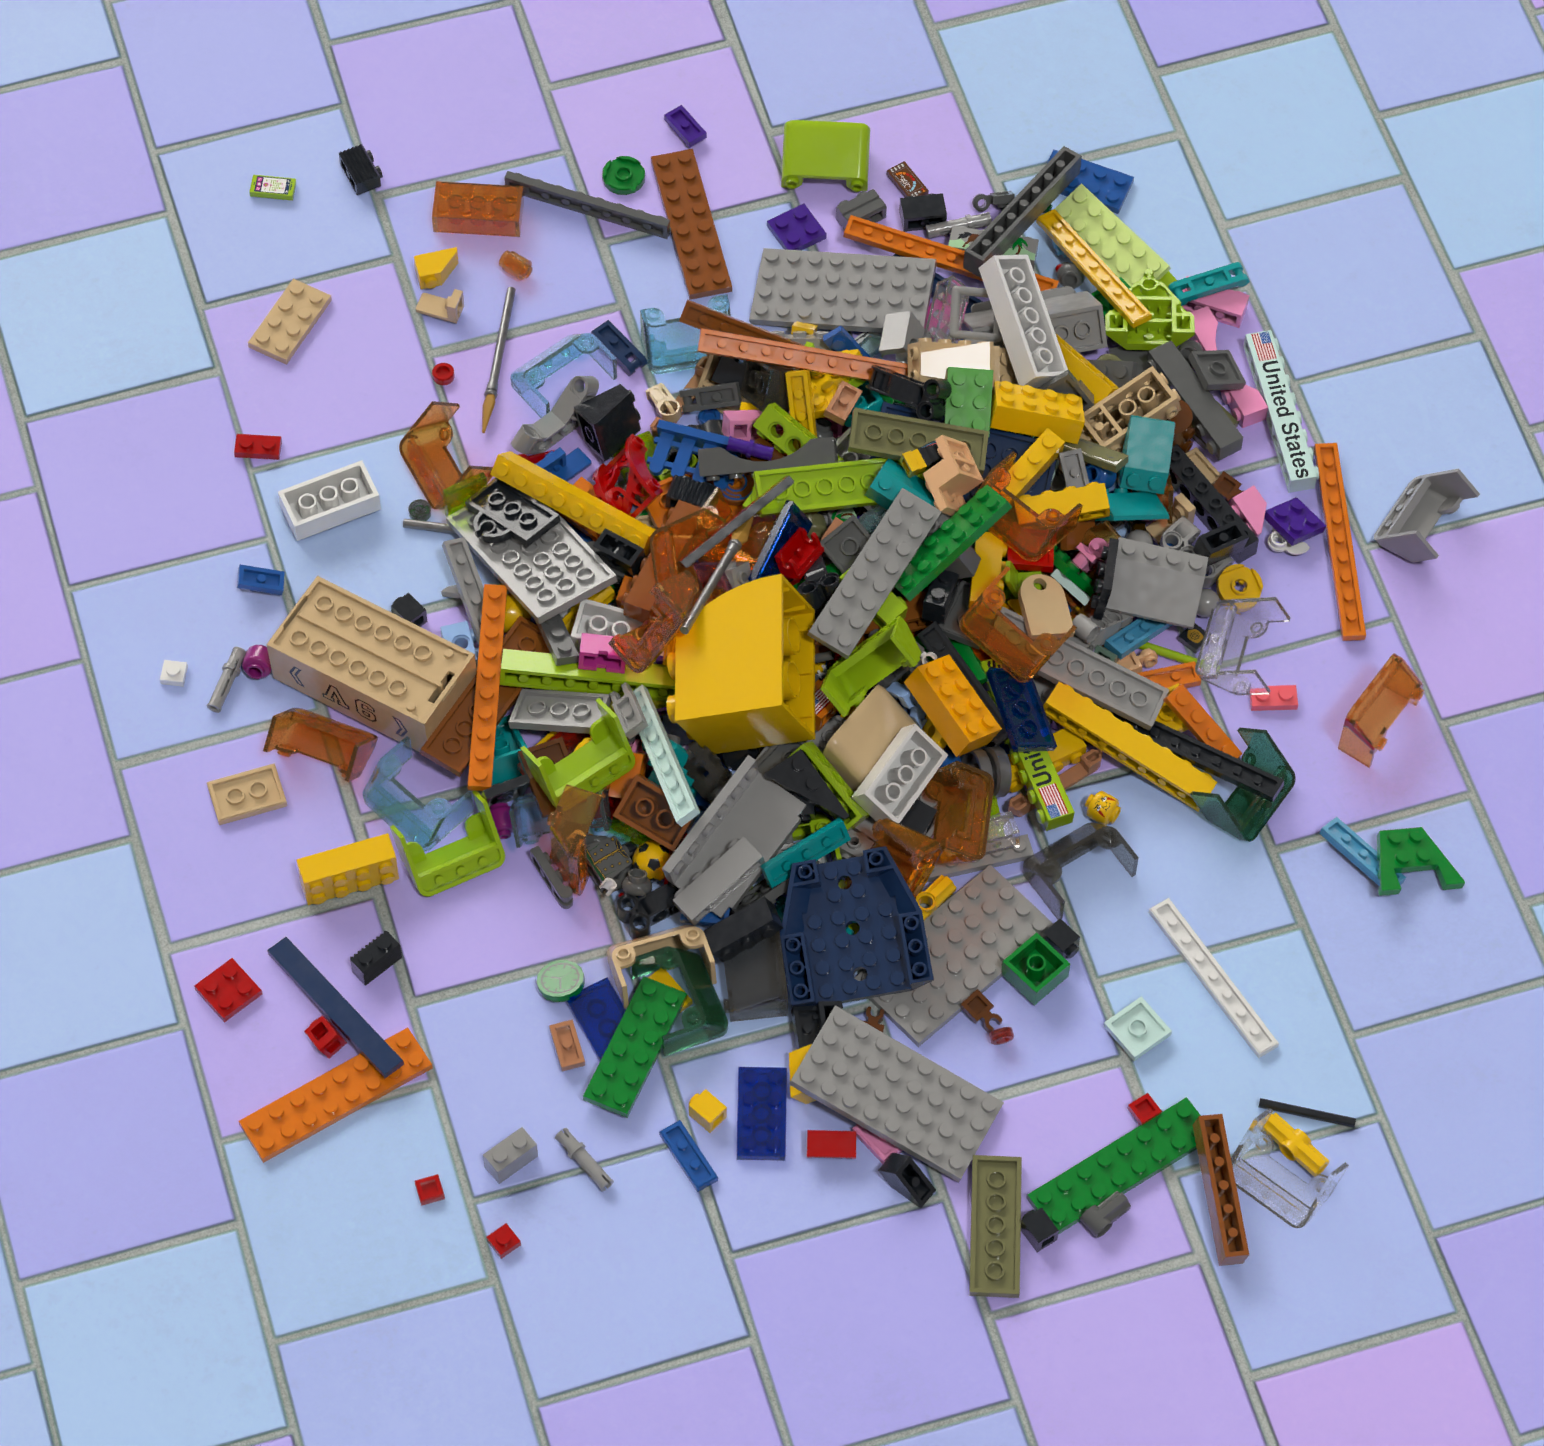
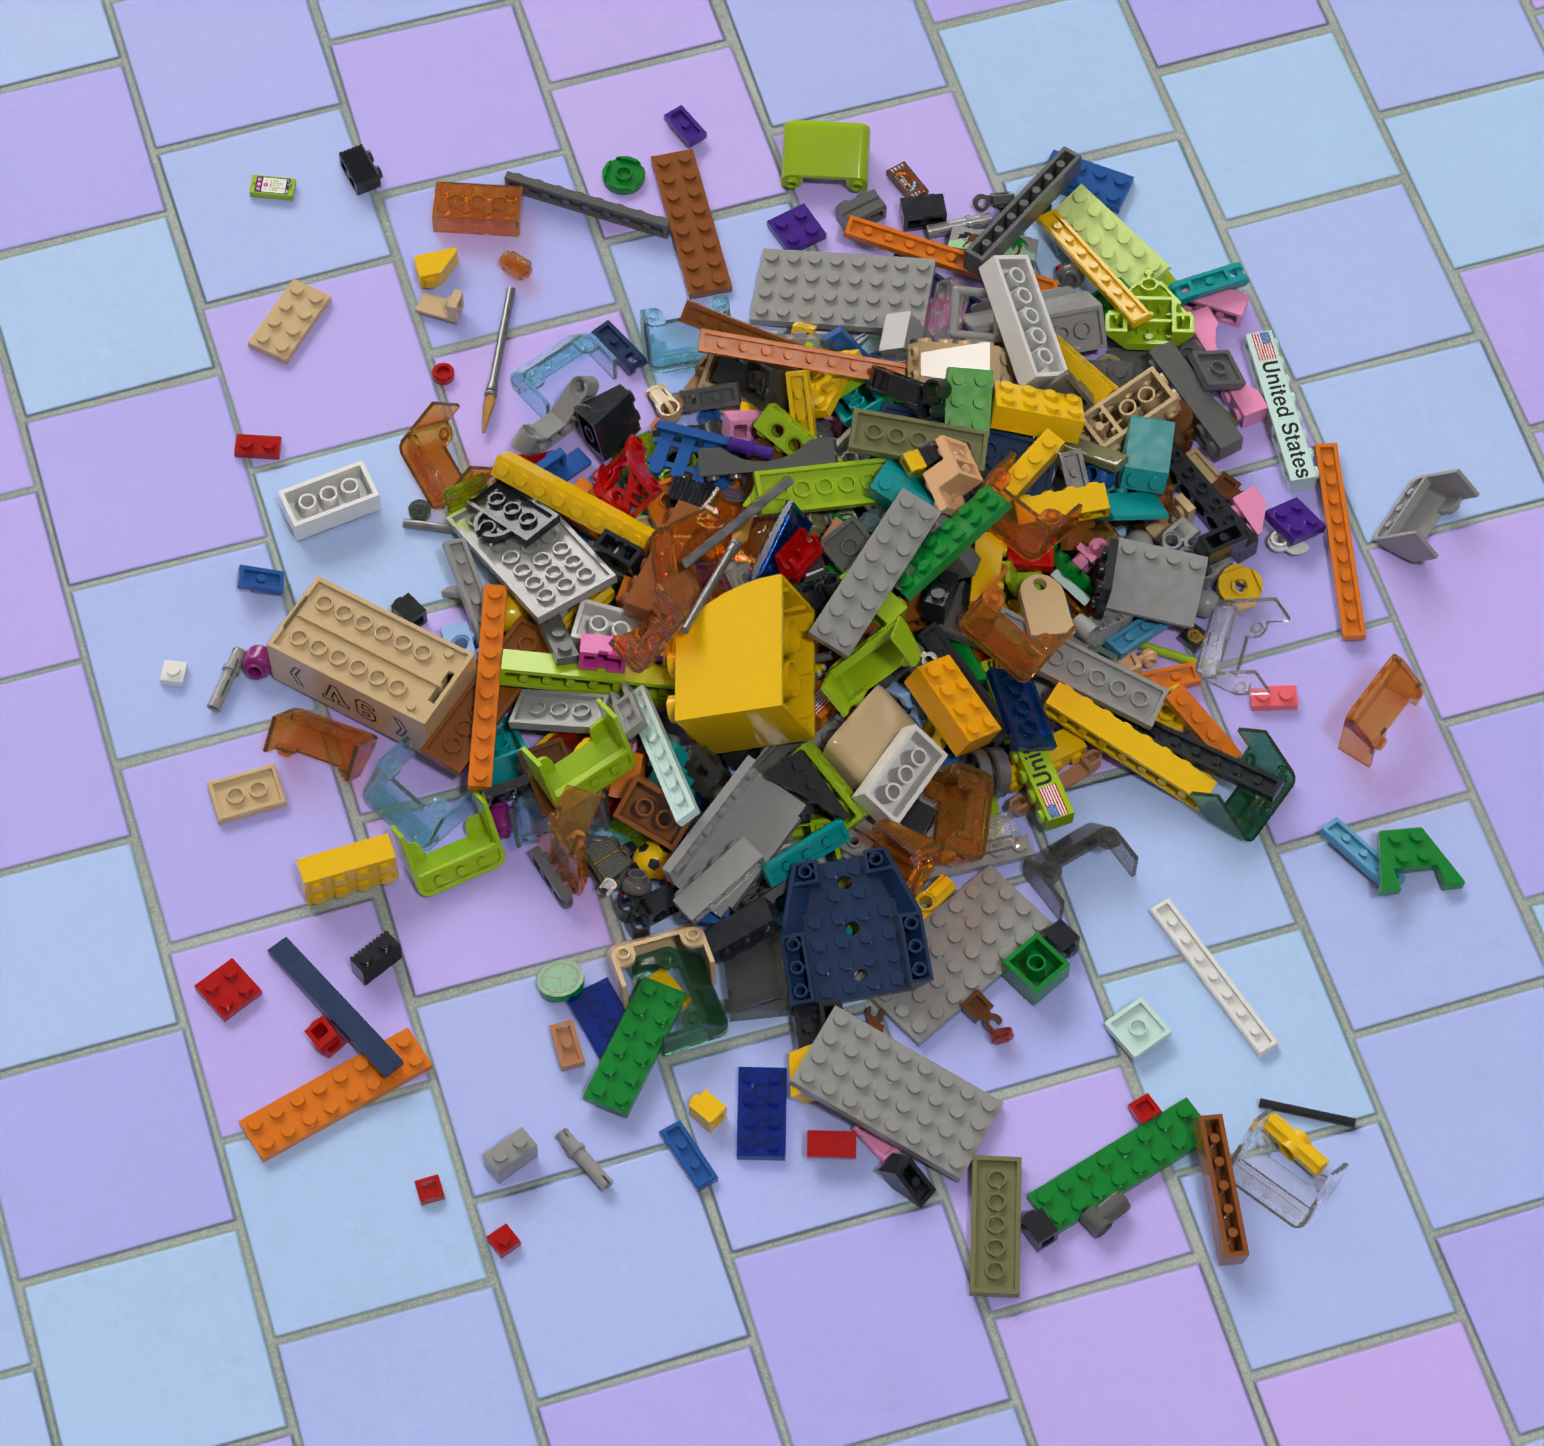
nougat plate [823,381,863,426] -> none
yellow head [1085,791,1121,826] -> none

